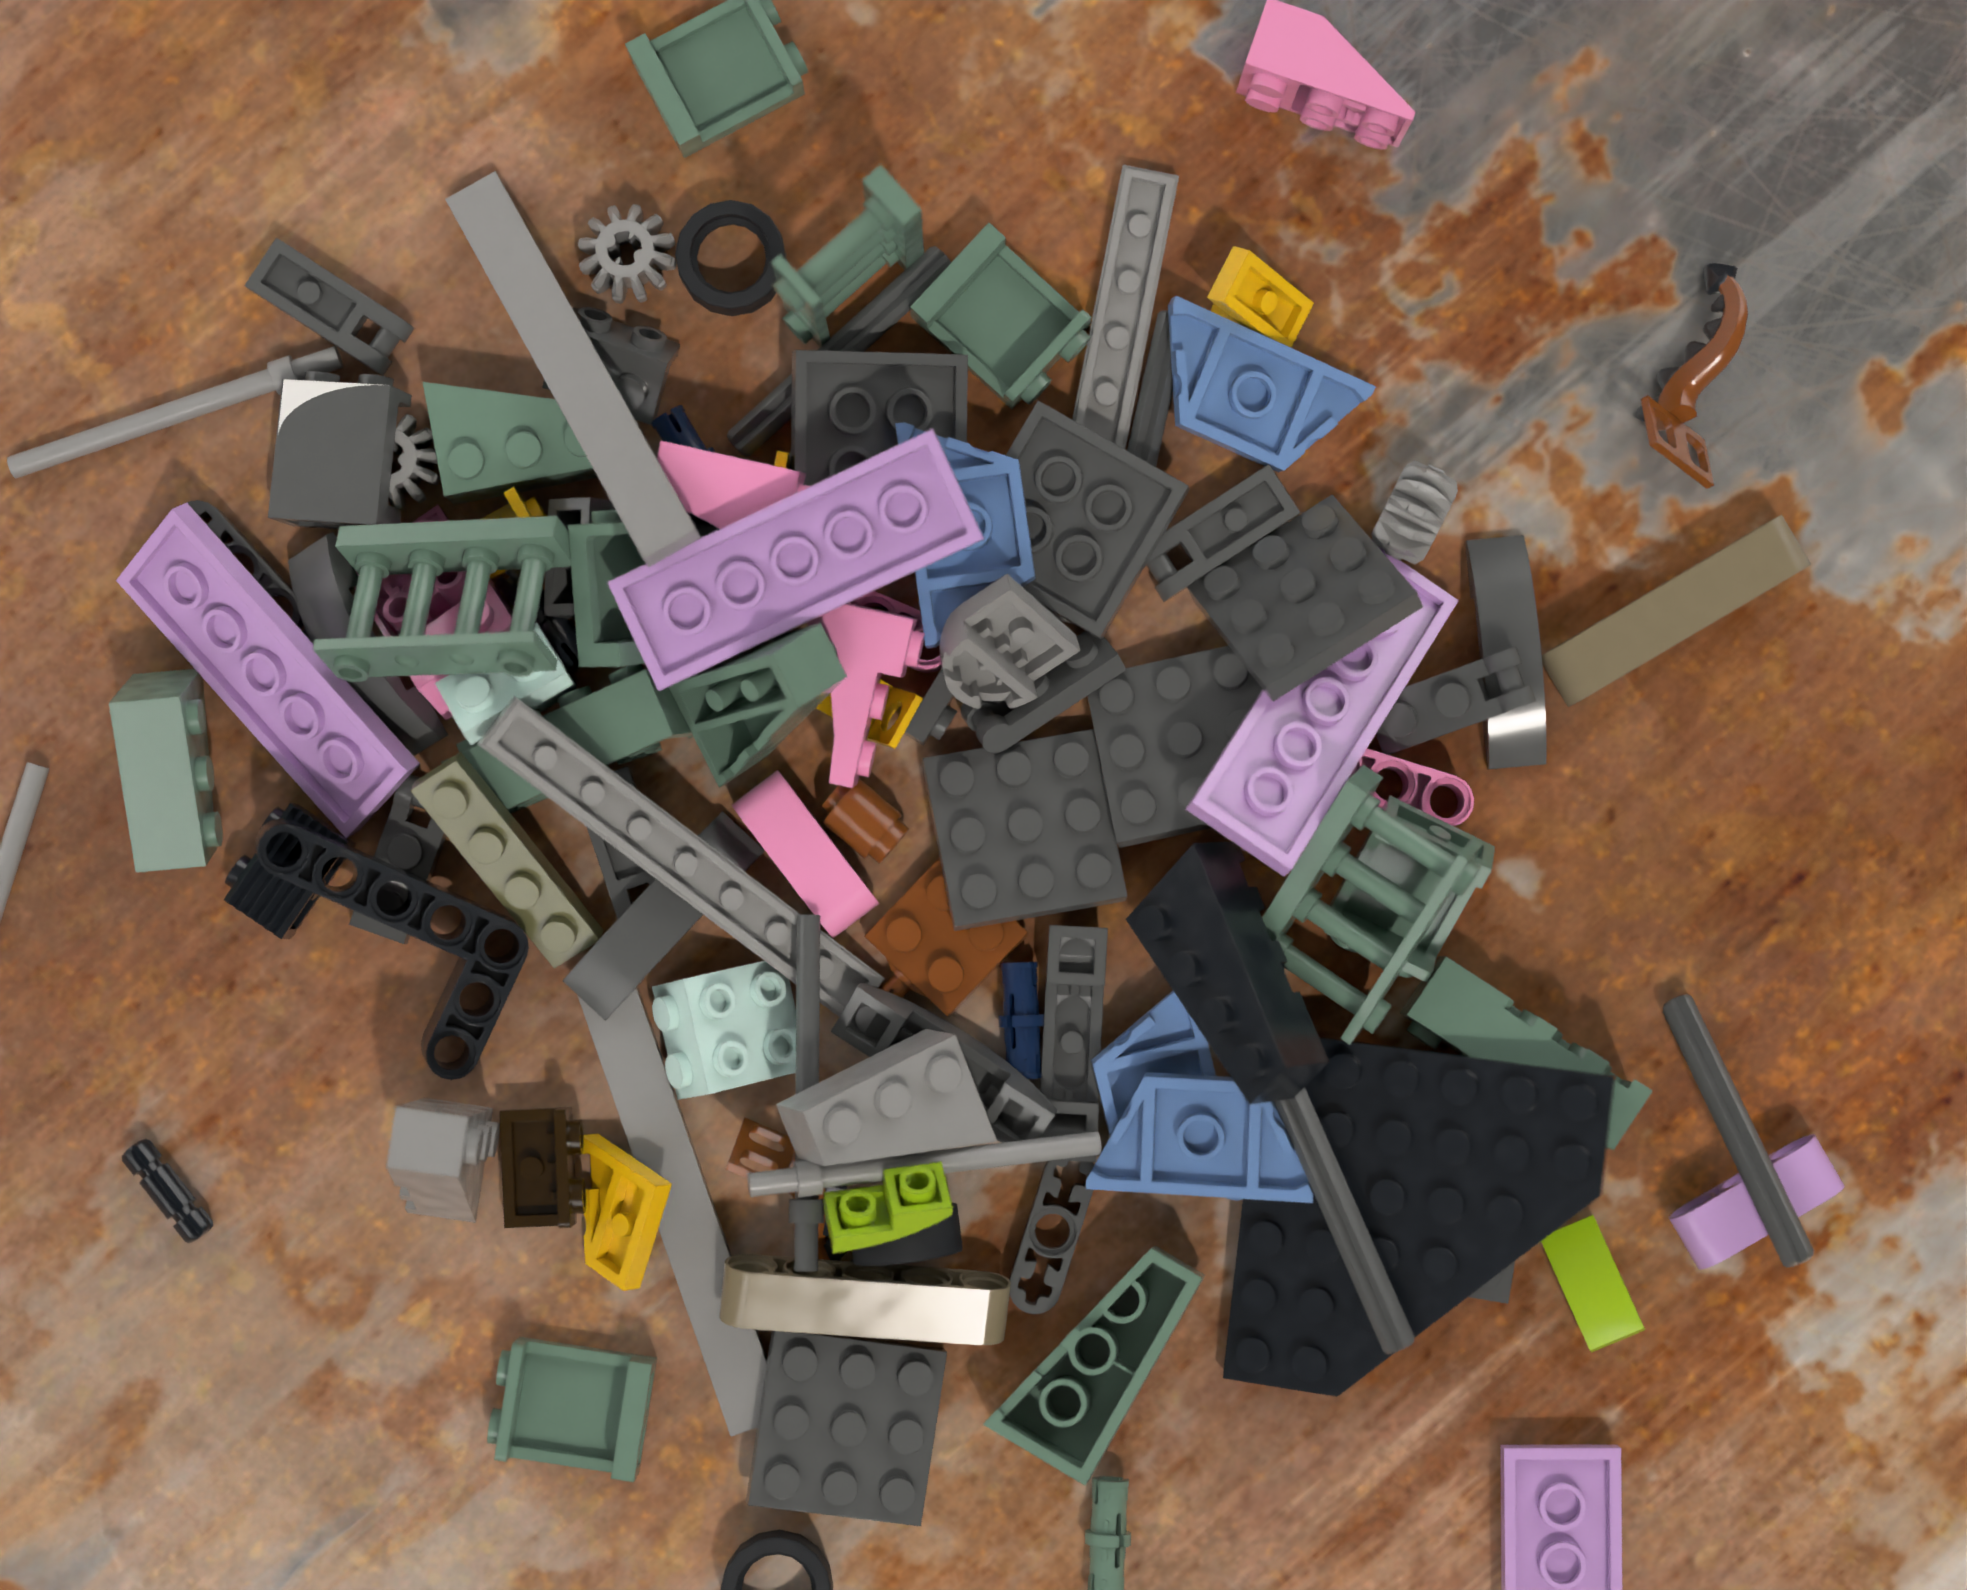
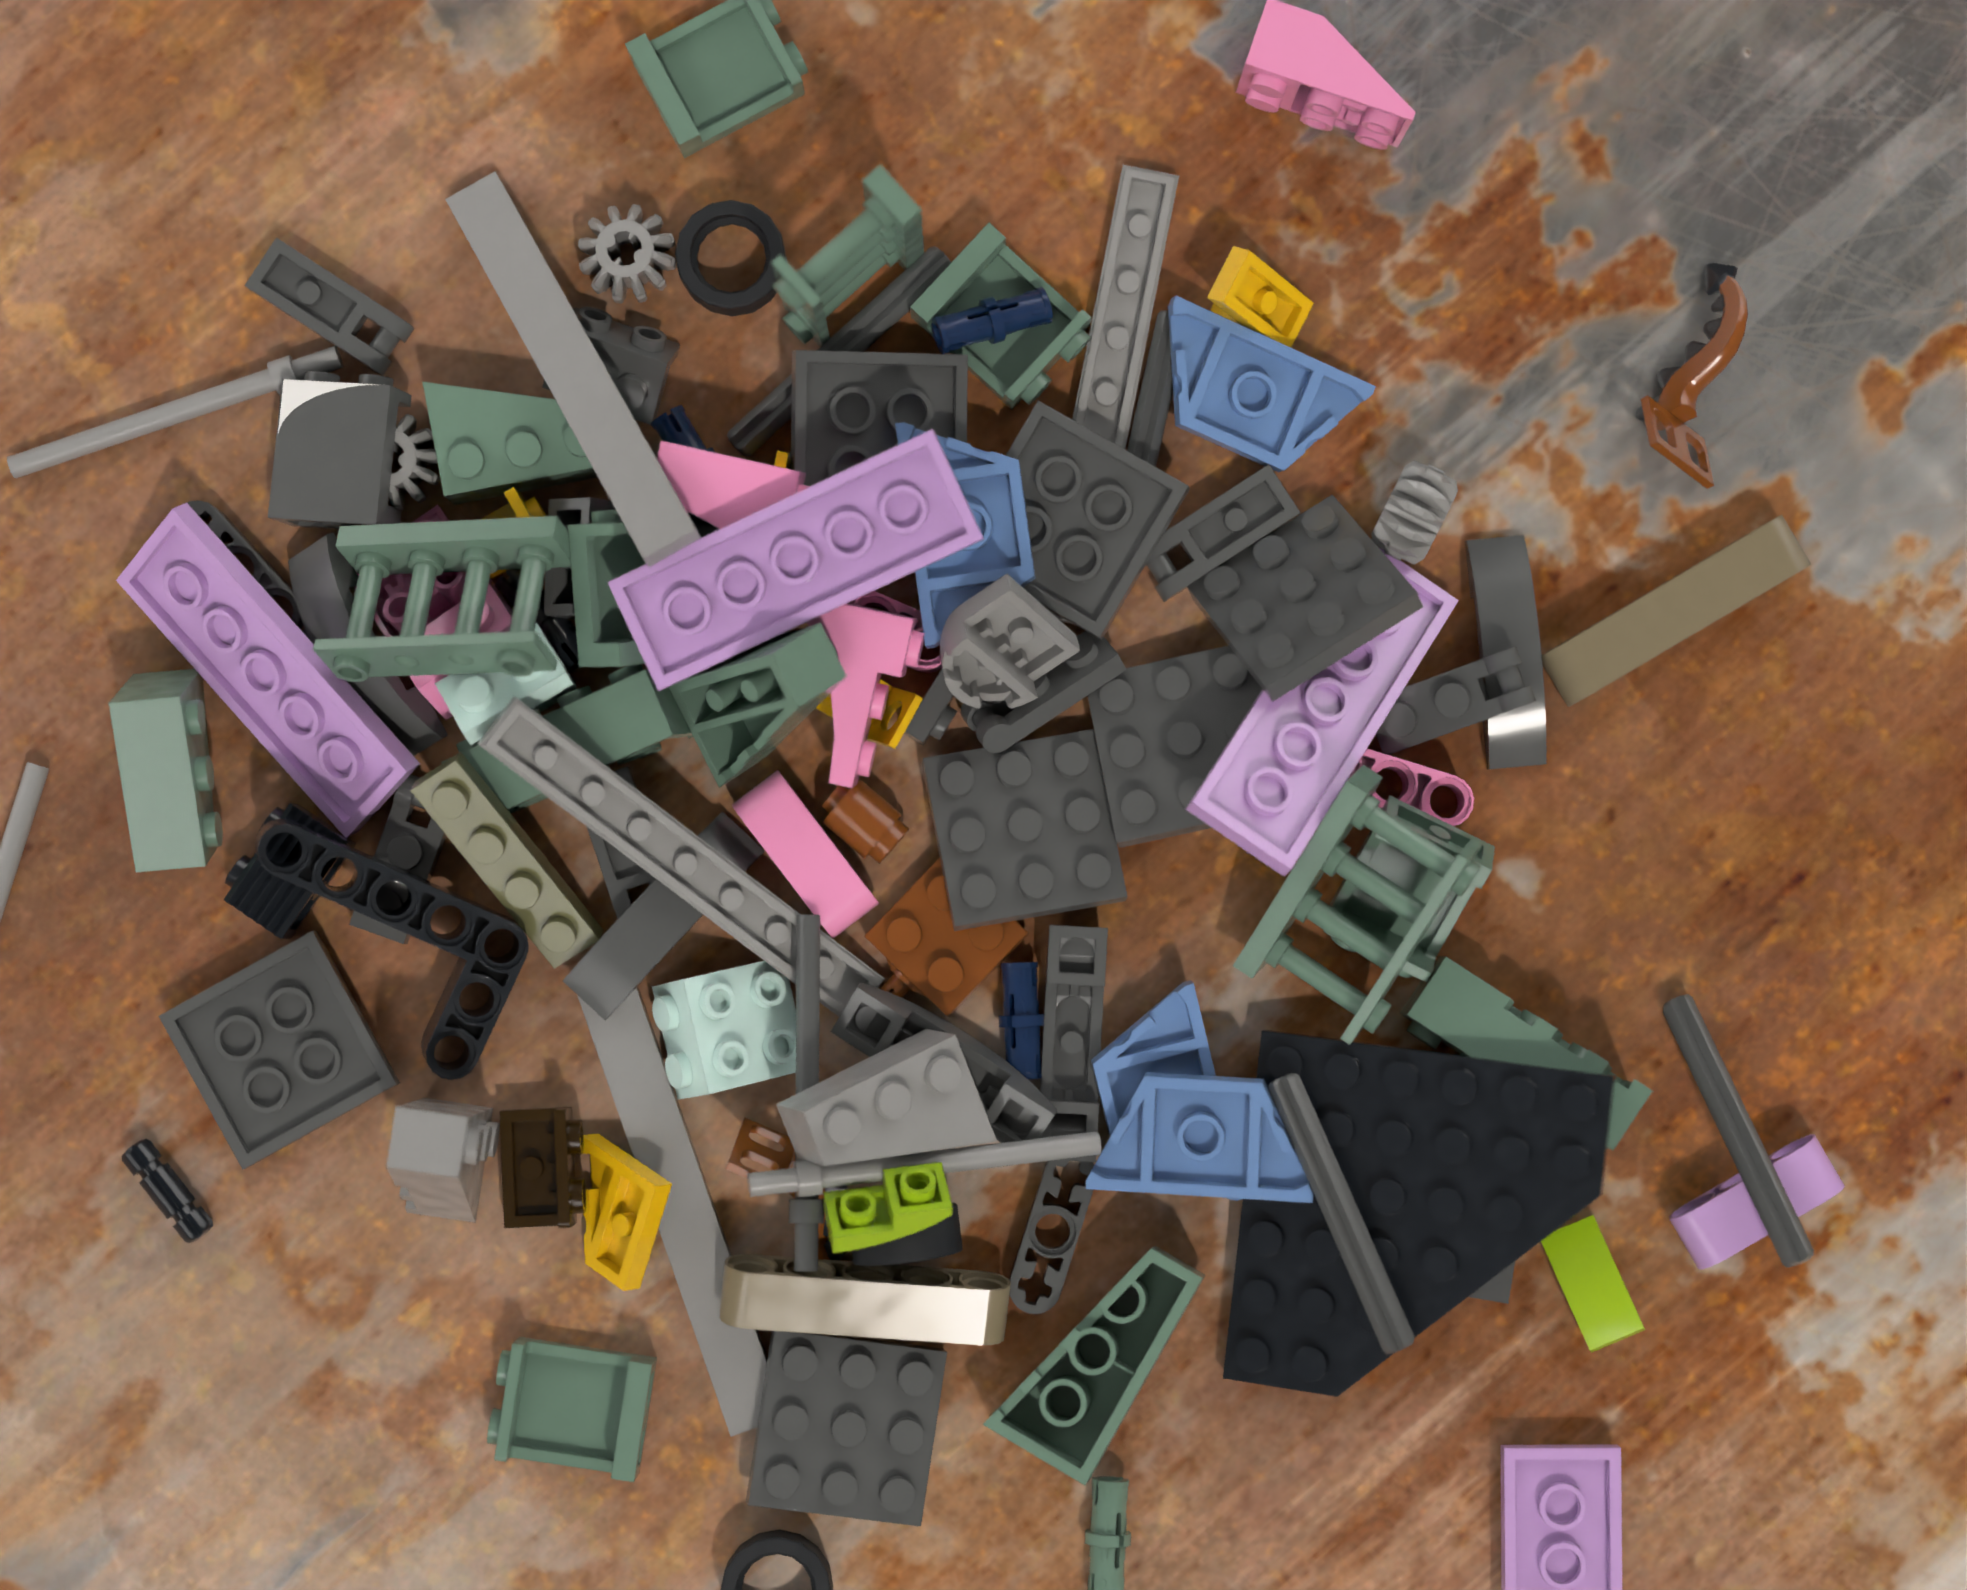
black wedge [1126,841,1329,1105] -> none
none -> dark grey plate [159,931,400,1170]
none -> dark blue pin [931,287,1053,354]

